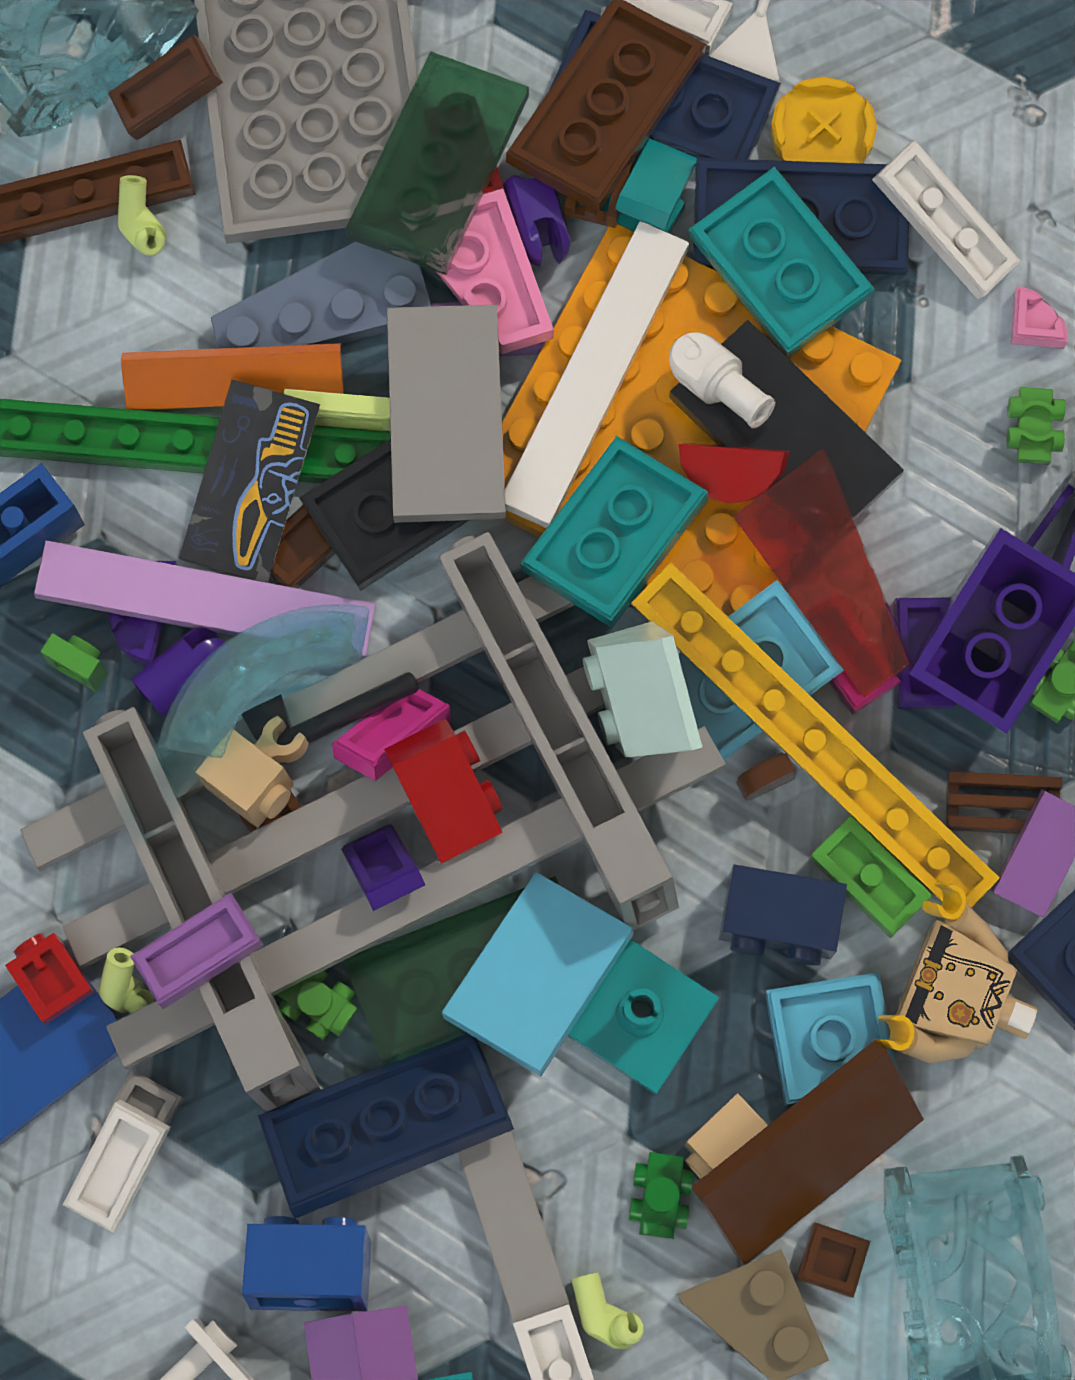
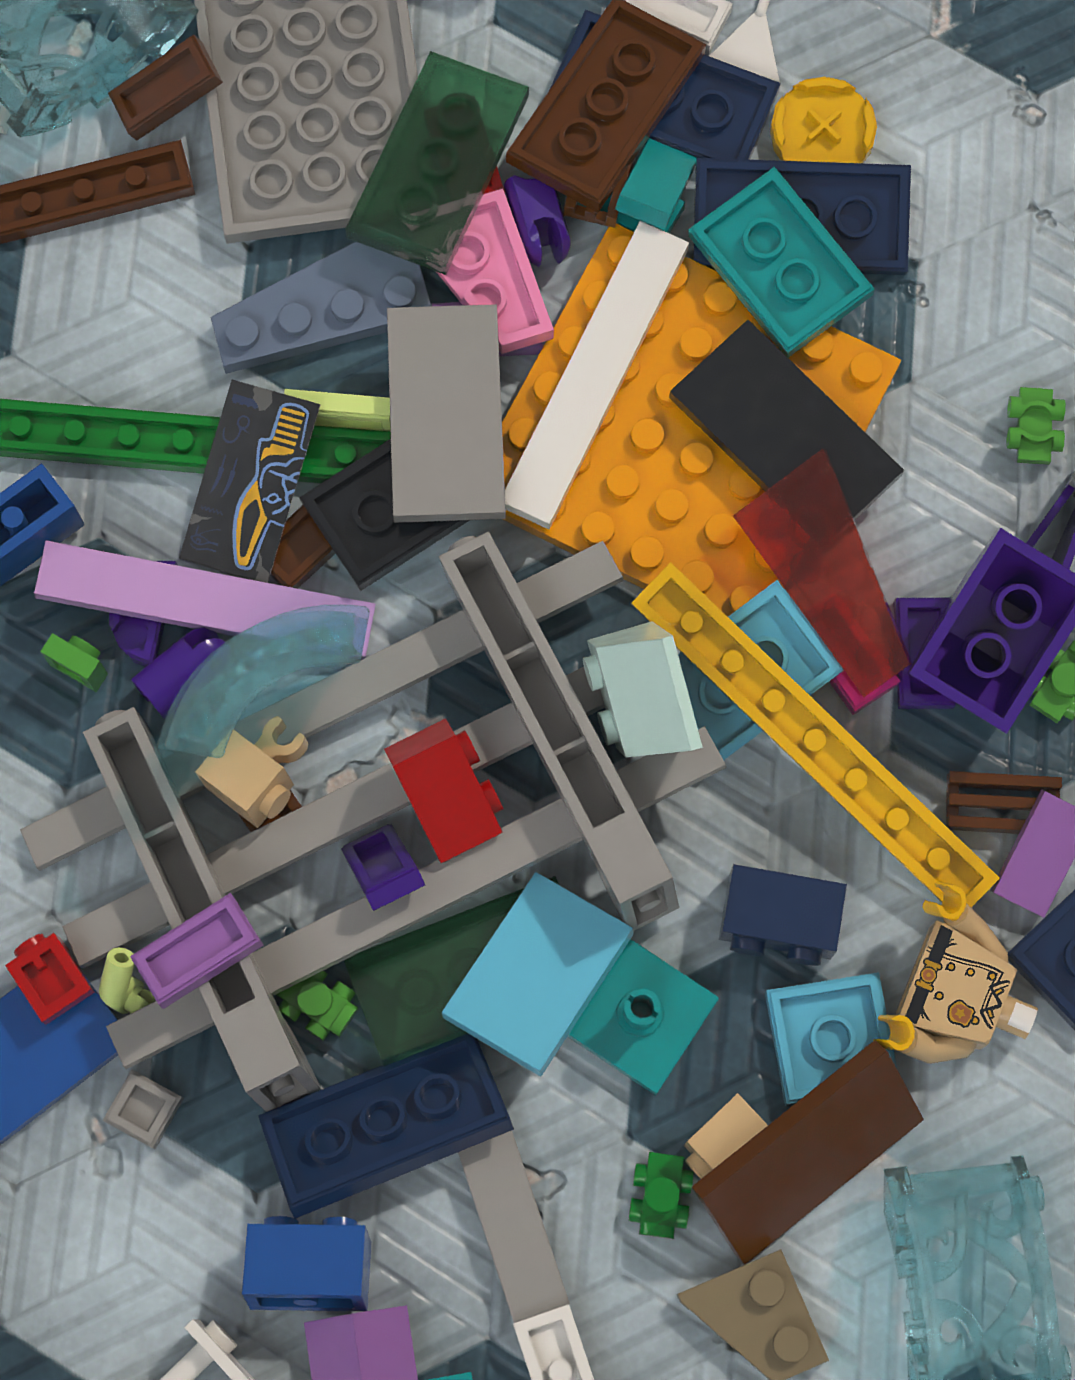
white tile [63,1099,171,1233] -> none
yellowish green arm [118,175,166,256] -> none
orange tile [121,343,344,410] -> none
black piece [241,672,419,766] -> none
dark pink tile [332,689,451,781] -> none
teal tile [520,436,708,628] -> none
yellowish green arm [571,1272,644,1349] -> none
white arm [669,332,775,428] -> none
red tile [678,443,790,504] -> none
reddish brown tile [736,752,796,801] -> none
reddish brown tile [796,1222,871,1298] -> none
bright green plate [809,816,933,939] -> none
white tile [872,140,1020,300] -> none
bright pink tile [1010,287,1068,349] -> none

